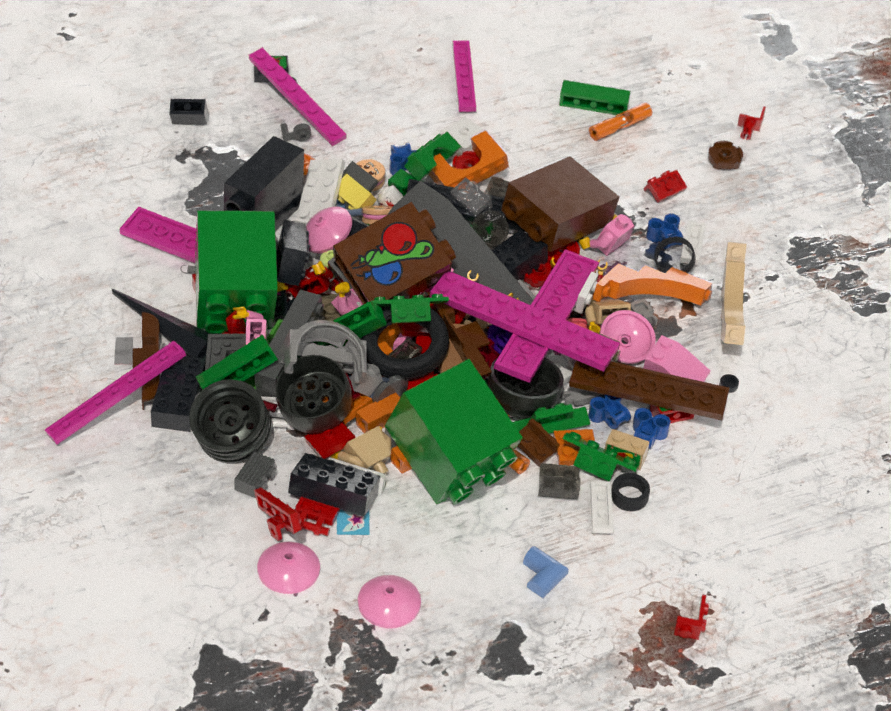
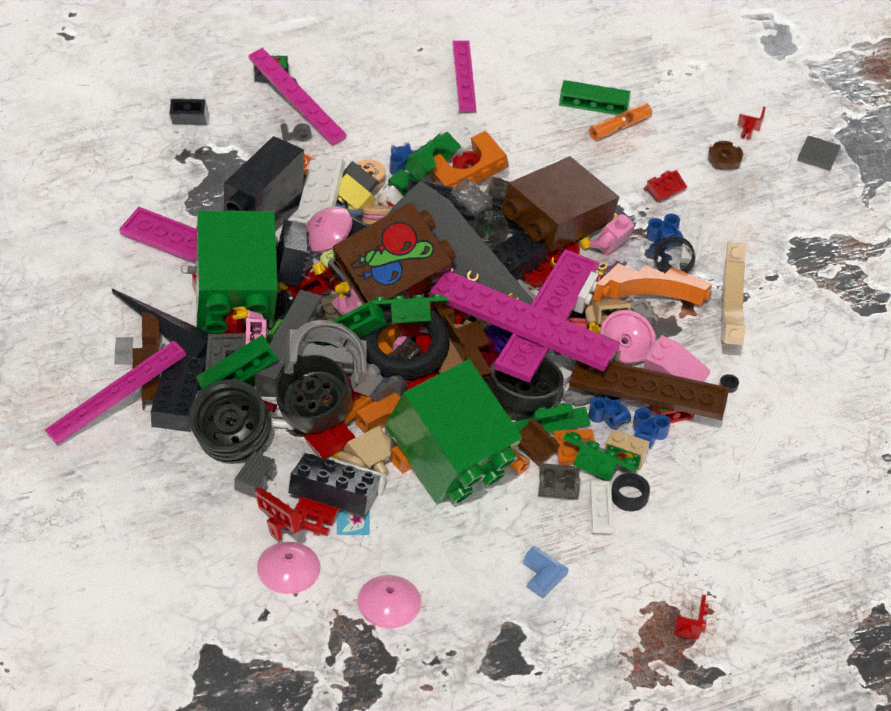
none -> dark grey tile [797,135,841,171]

